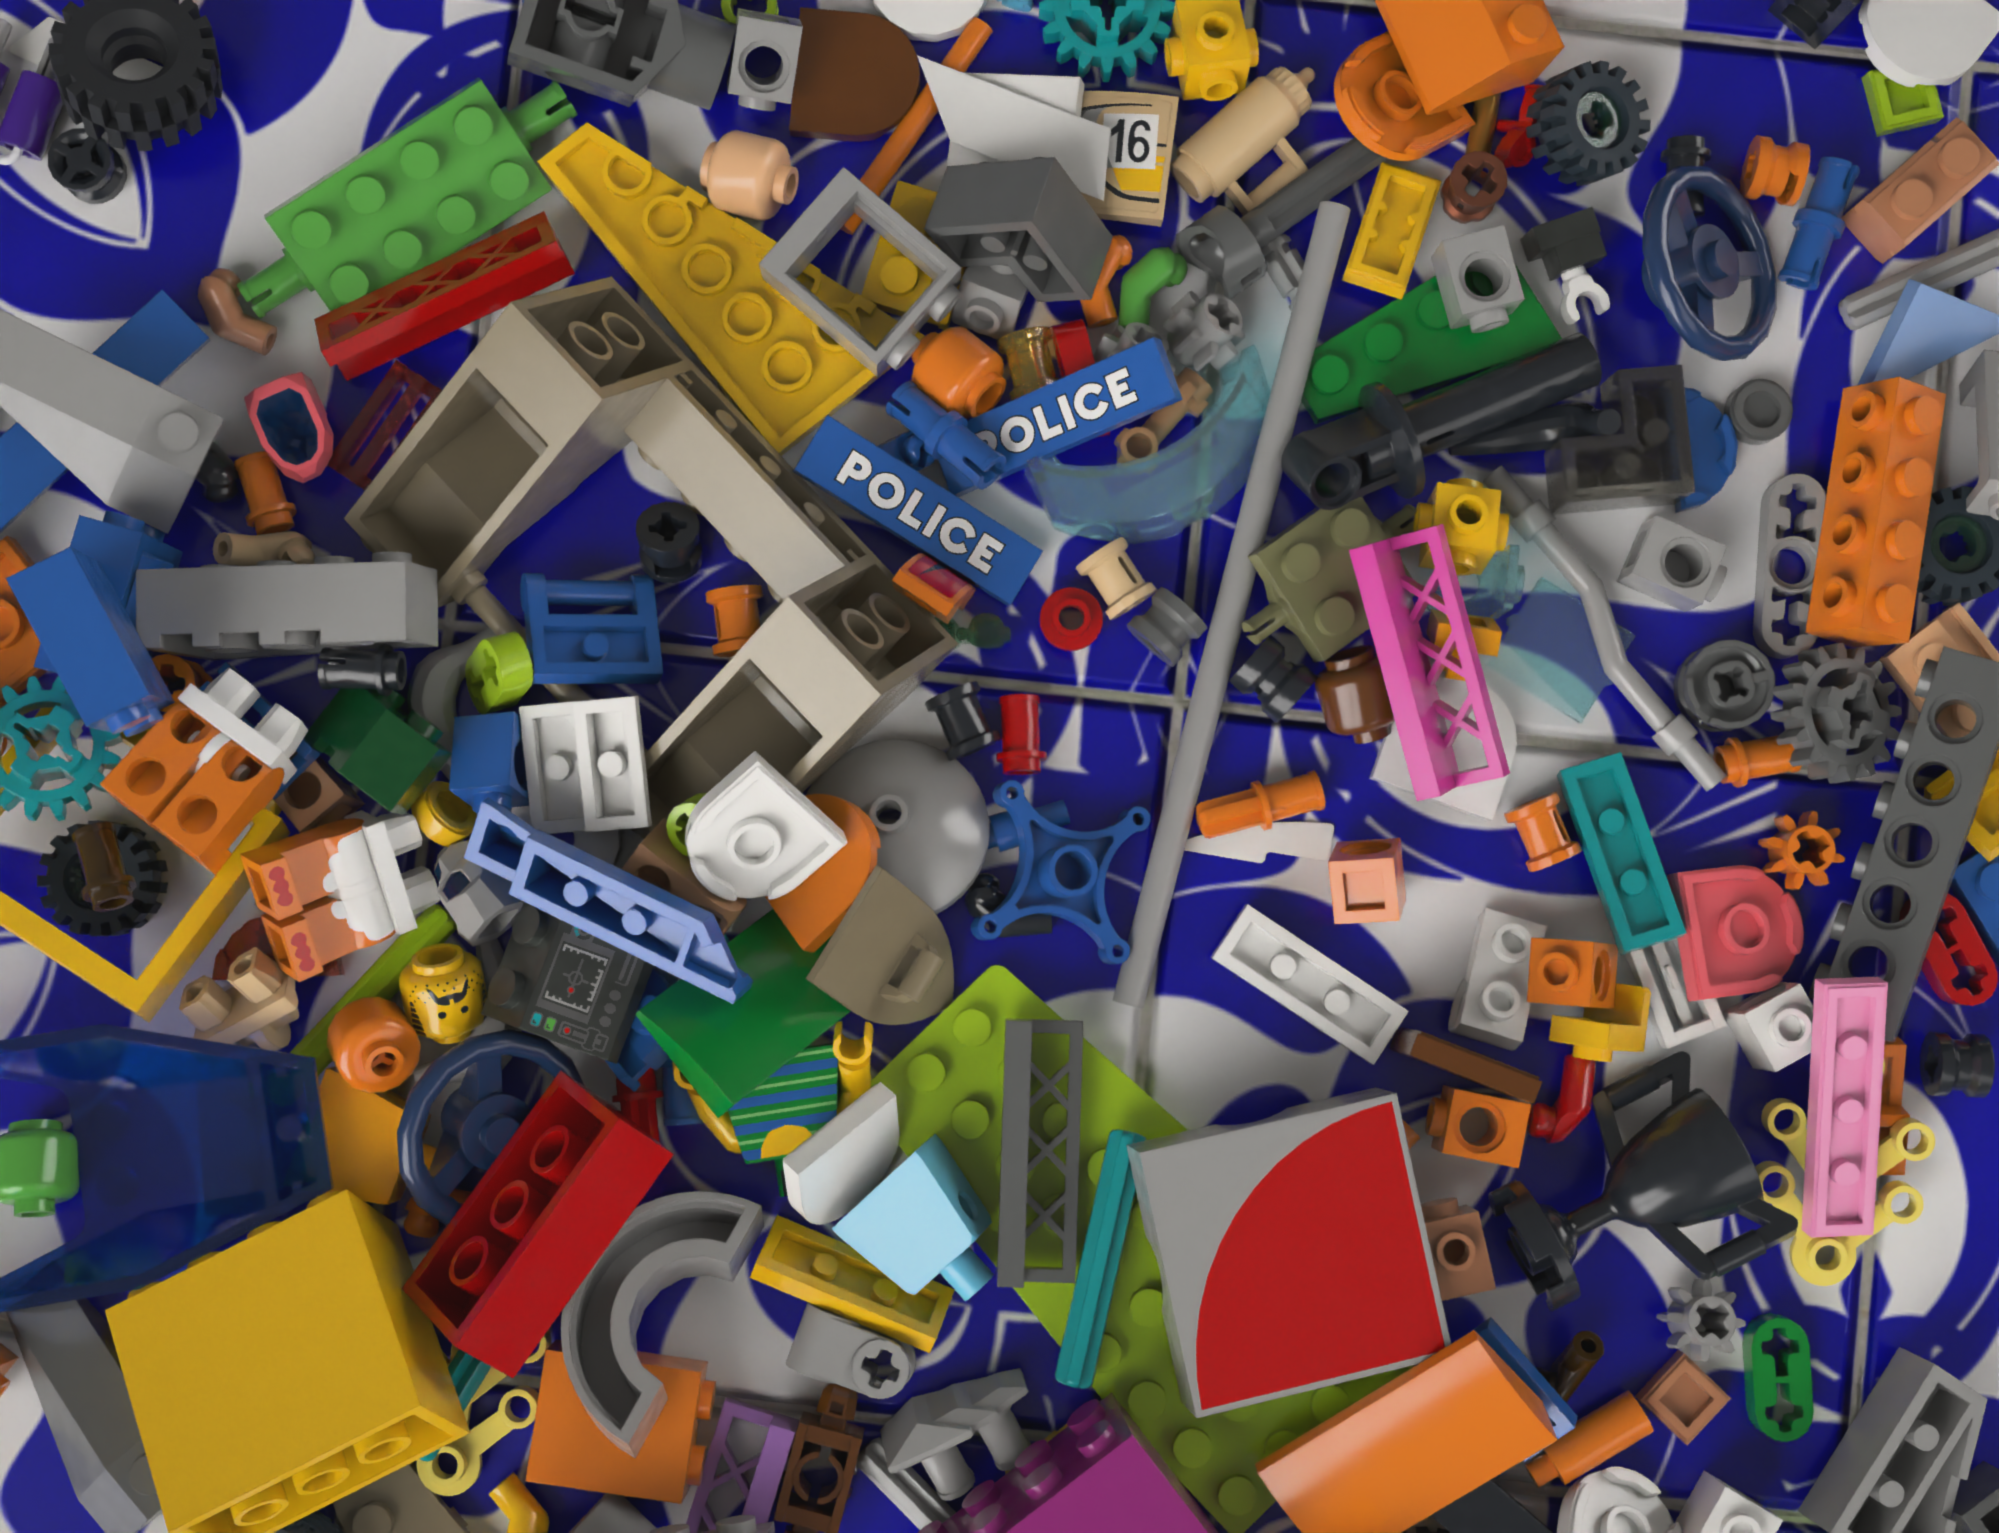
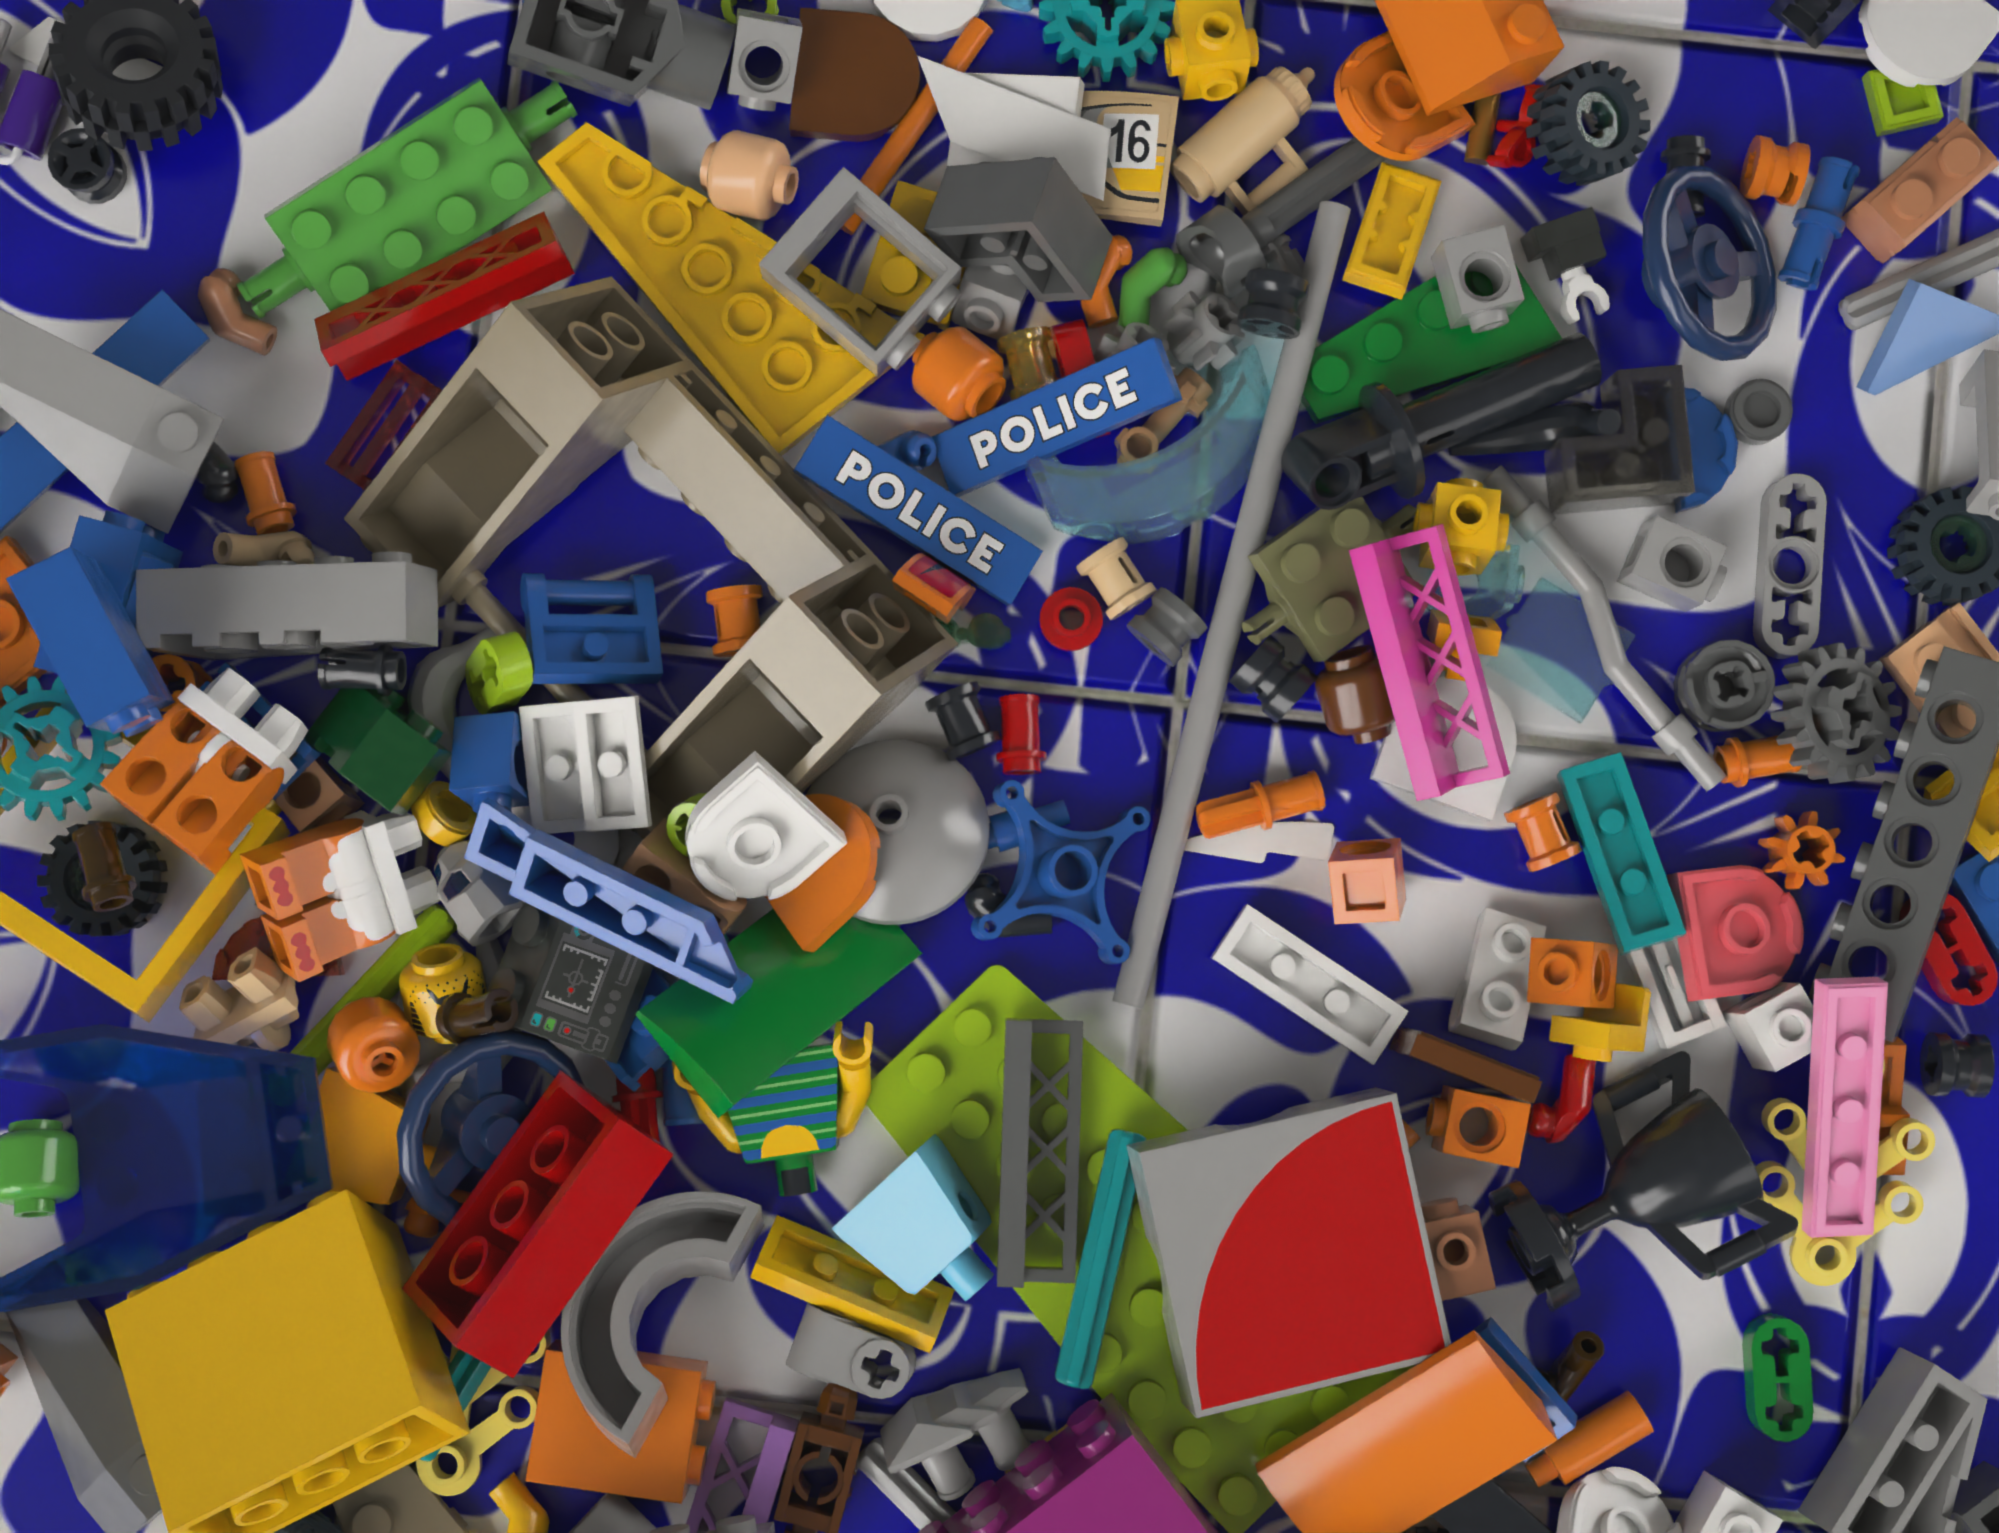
rock [244,372,334,483] -> none
black wheel [635,502,703,583] -> none
white tile [783,1082,899,1225] -> none
dark tan shield [806,865,954,1025] -> none
blue pin [886,381,1006,490] -> none
copper bush [1440,151,1507,224] -> none
nougat tile [1635,1350,1731,1445] -> none
light grey gear [1657,1279,1746,1362] -> none
orange brick [1805,377,1946,648] -> none
none -> dark brown pin [435,988,519,1045]
none -> black wheel [1236,268,1310,339]

